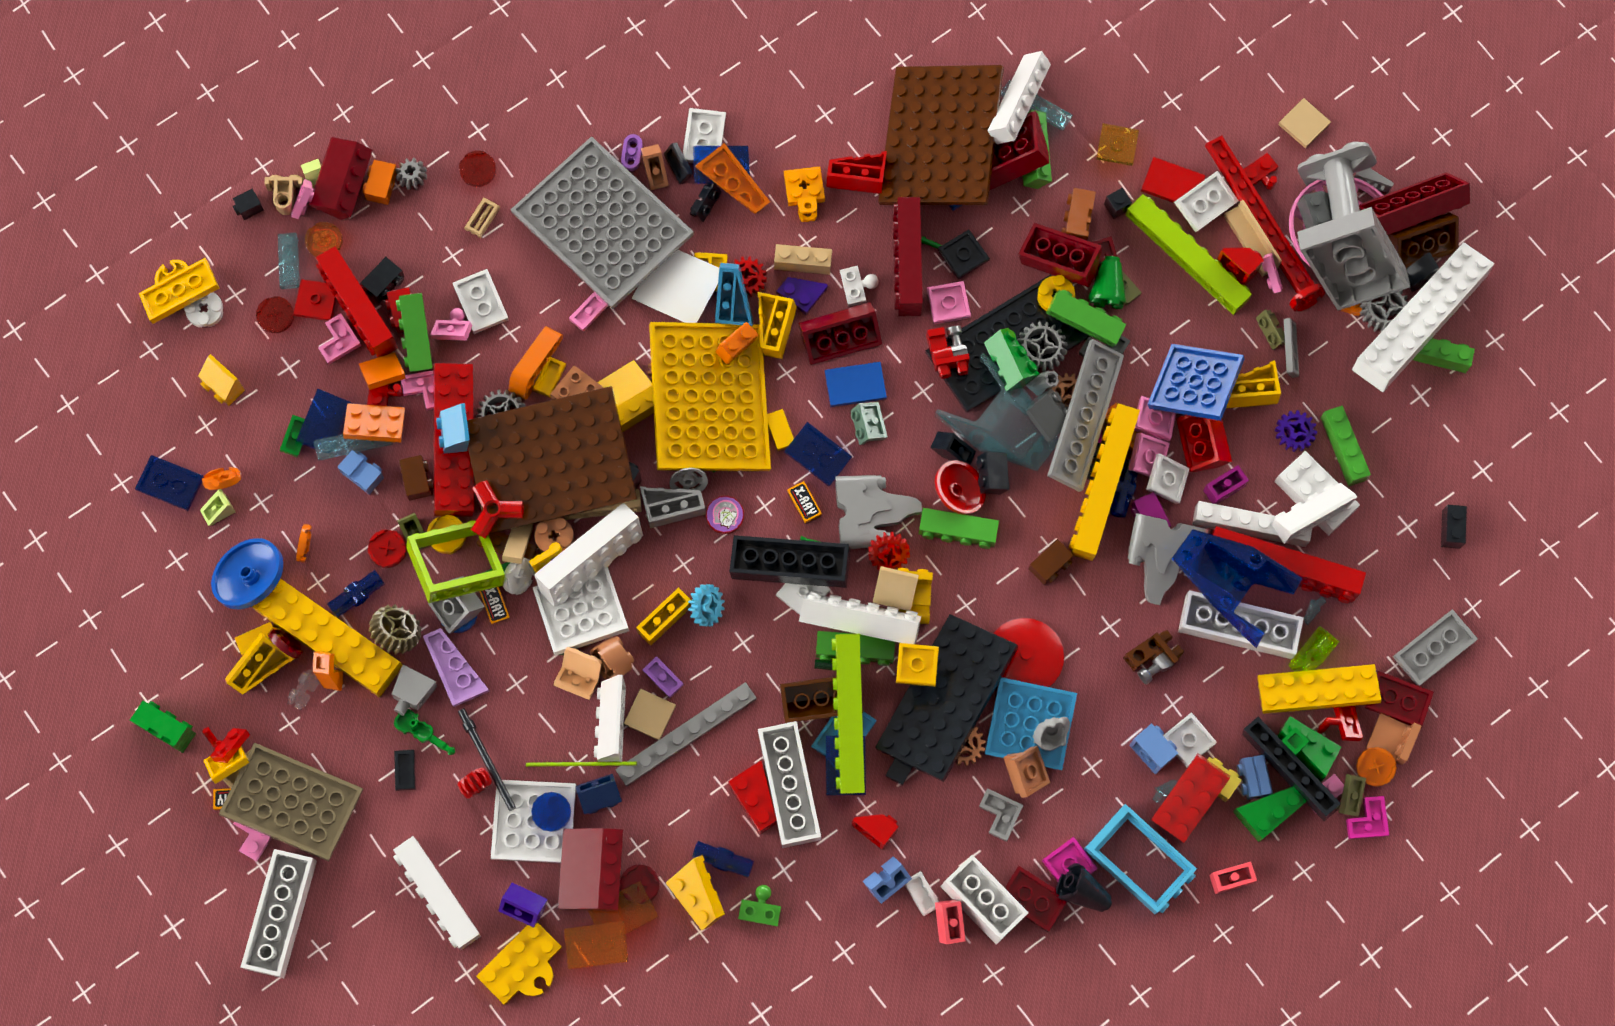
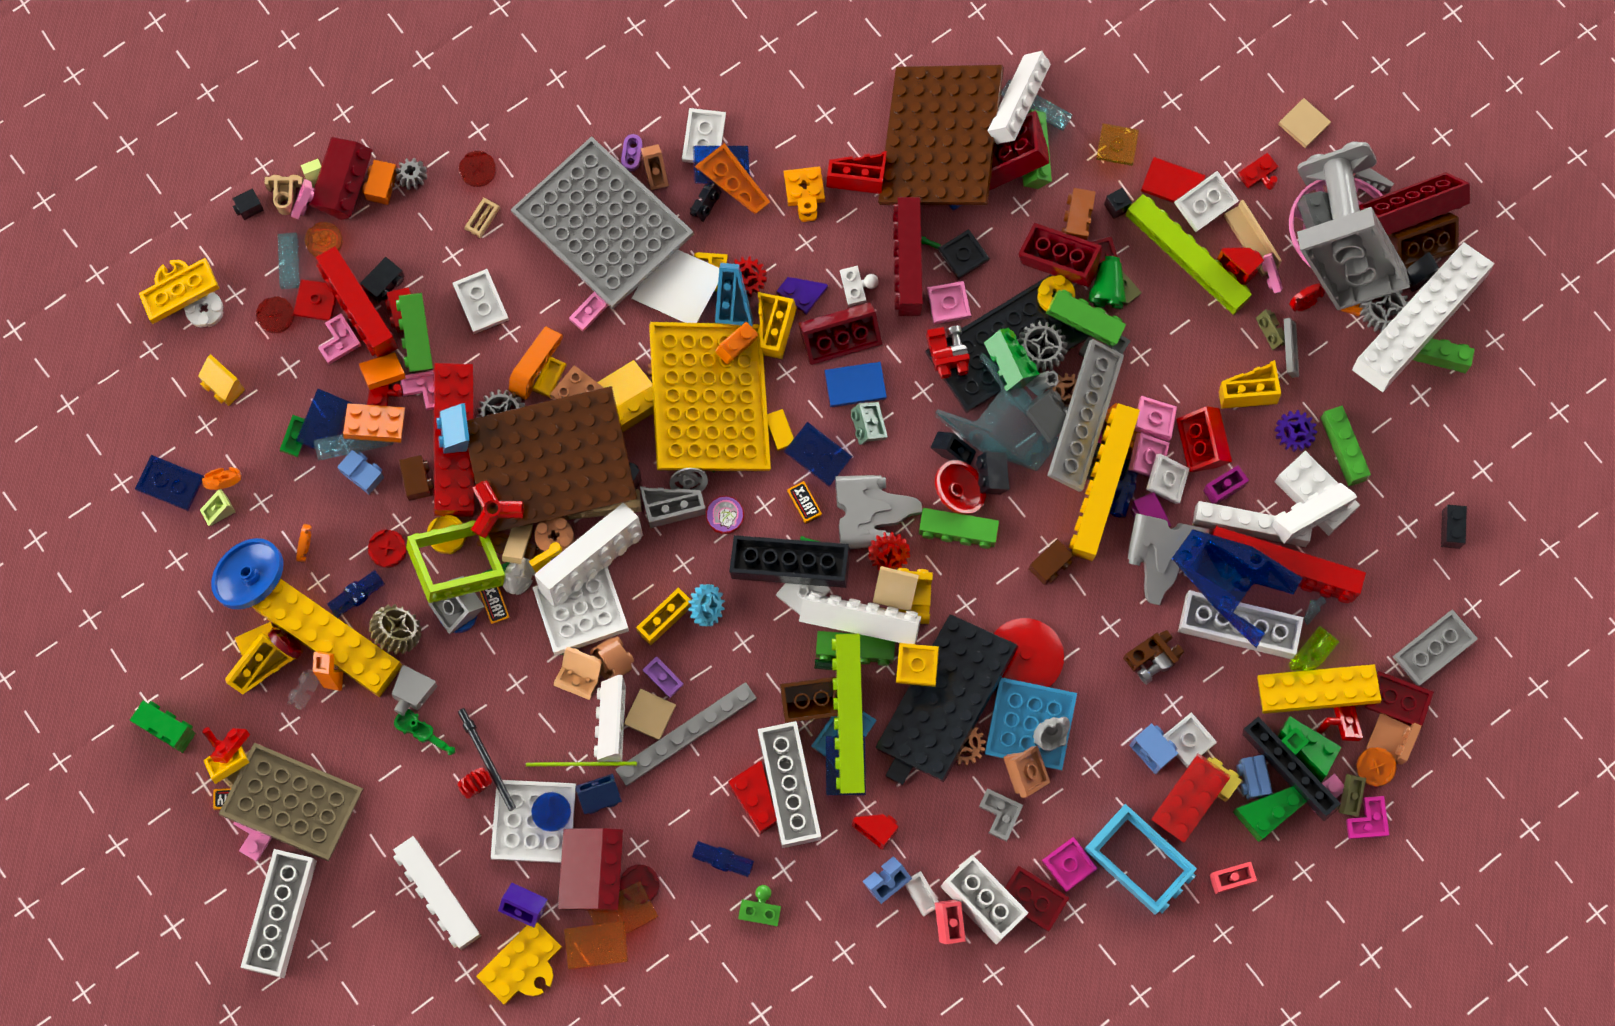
black tile [394,750,416,791] -> none
olive slope [397,513,427,550] -> none
lavender wing [423,628,489,707] -> none
bright pink plate [431,308,472,340] -> none
black tile [663,143,693,184] -> none
yellow wedge [666,855,725,930] -> none
tan brick [774,244,832,275] -> none
black cone [1056,863,1112,912] -> none
plate [1148,344,1245,421] -> none
clear light blue bar [1152,780,1177,803] -> none
red plate [1205,135,1314,294] -> none

